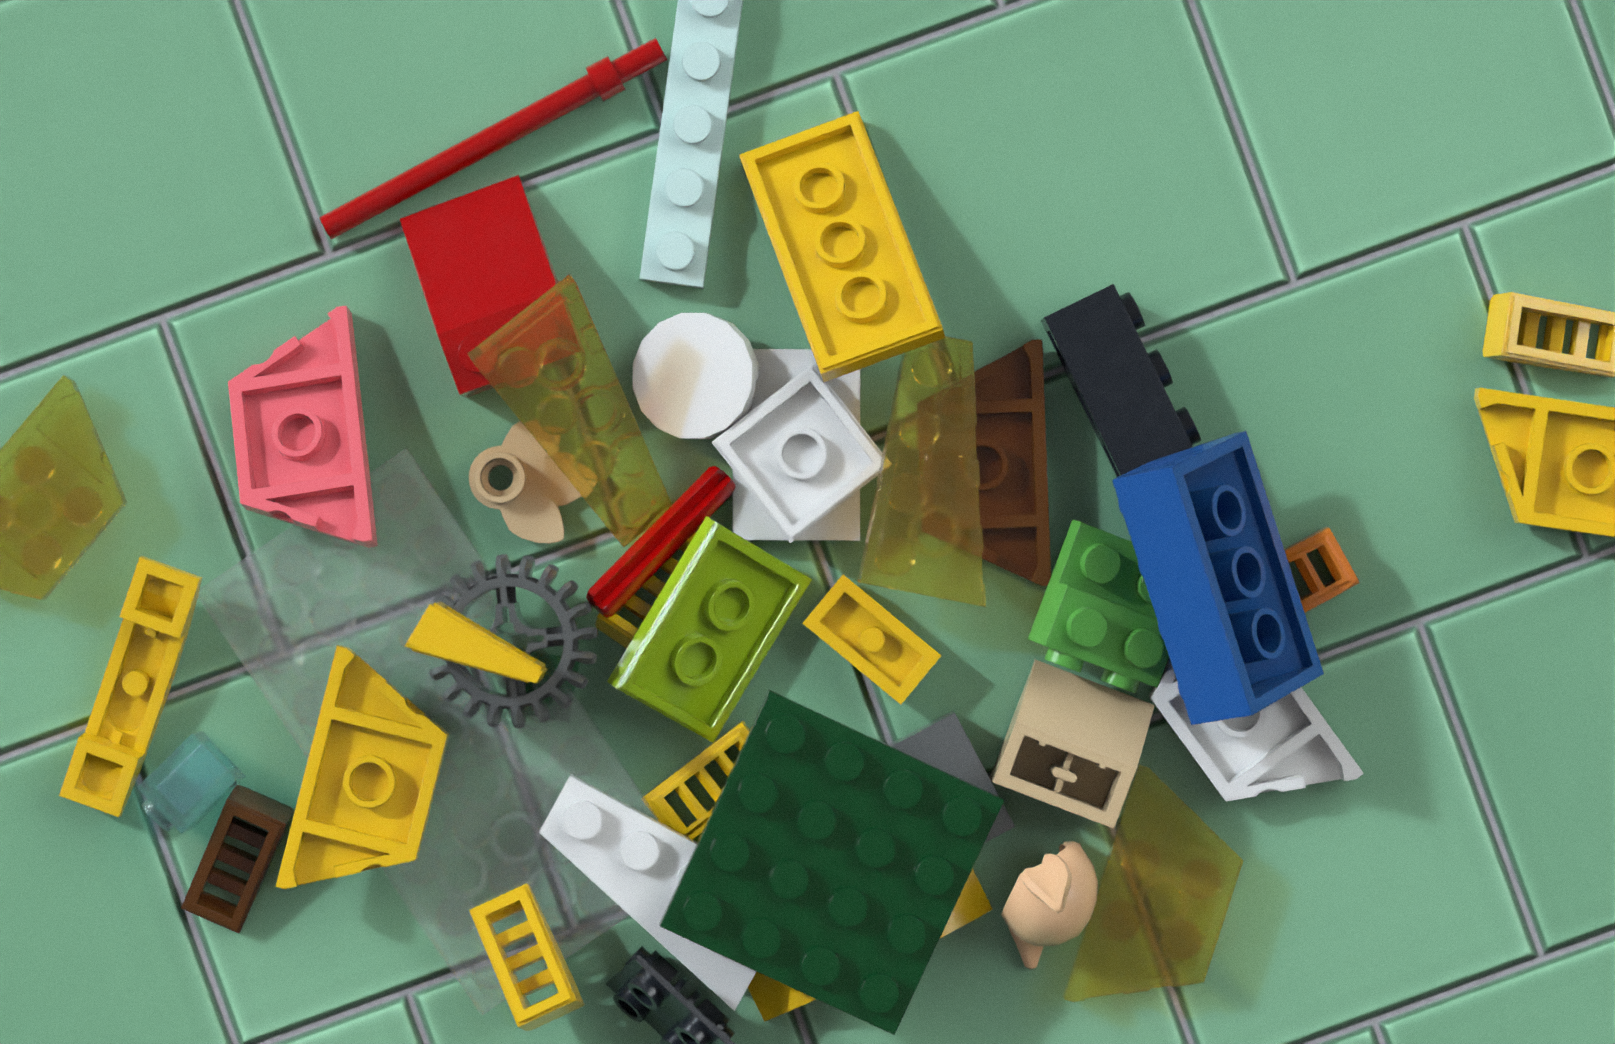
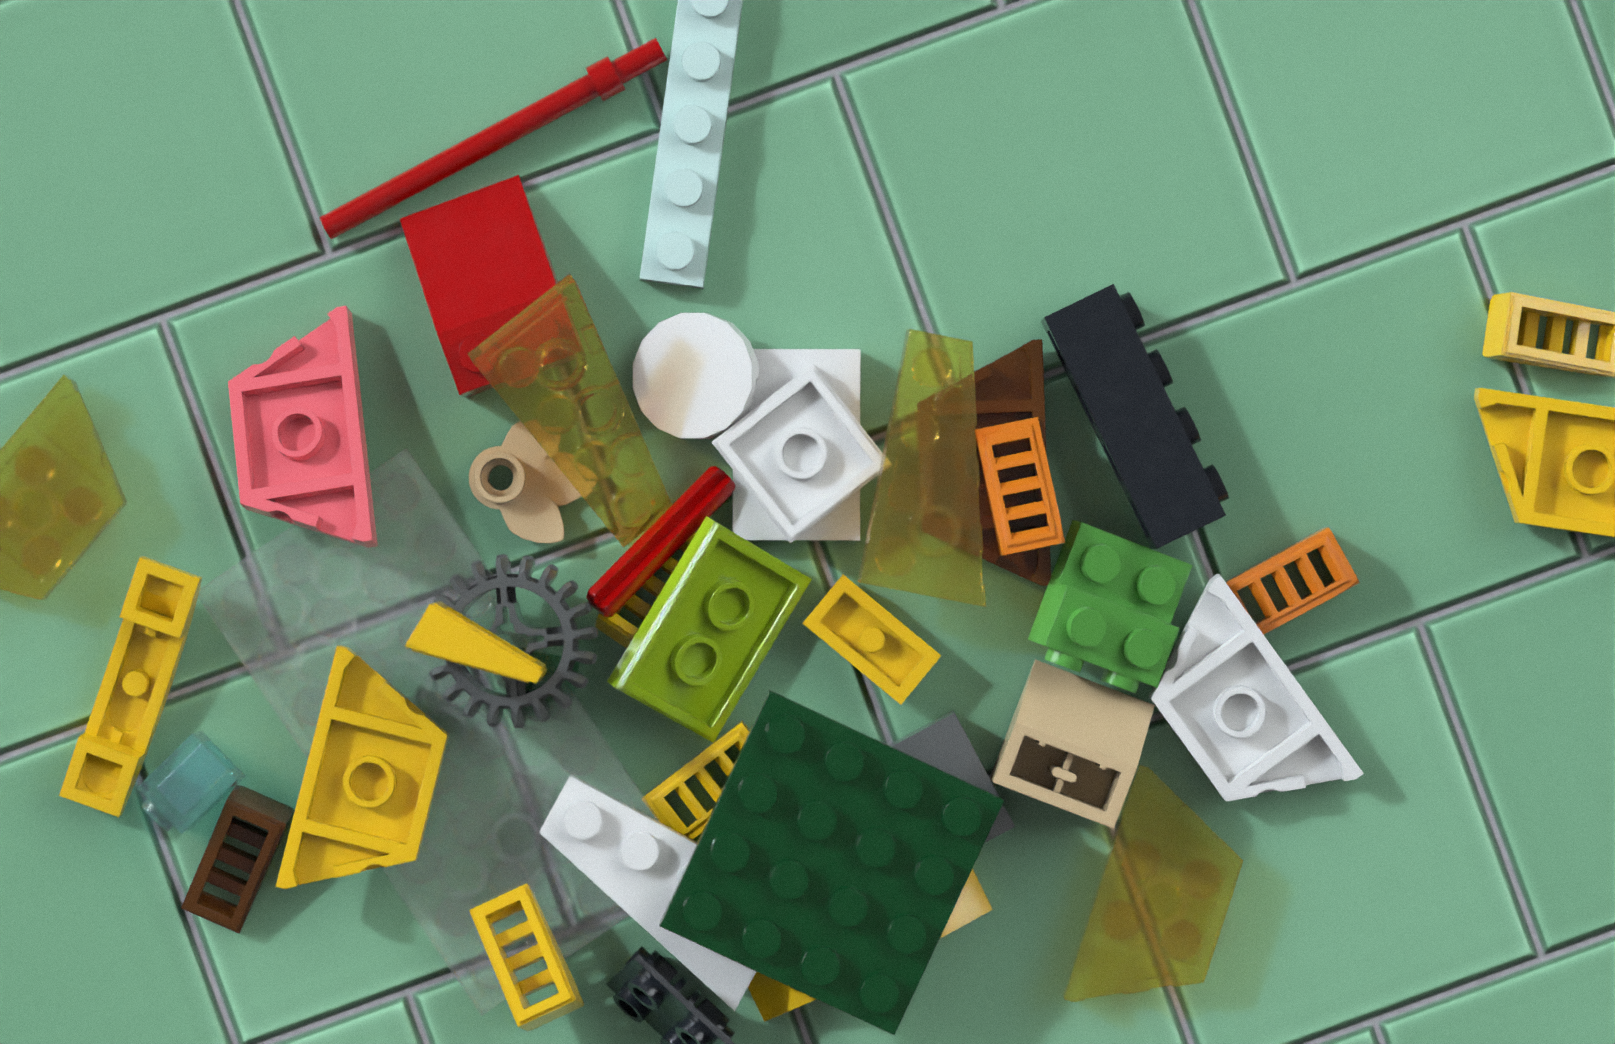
yellow tile [739,111,945,382] -> none
light nougat piece [1001,841,1098,970] -> none
blue slope [1112,431,1324,725] -> none
none -> orange slope [974,417,1065,556]

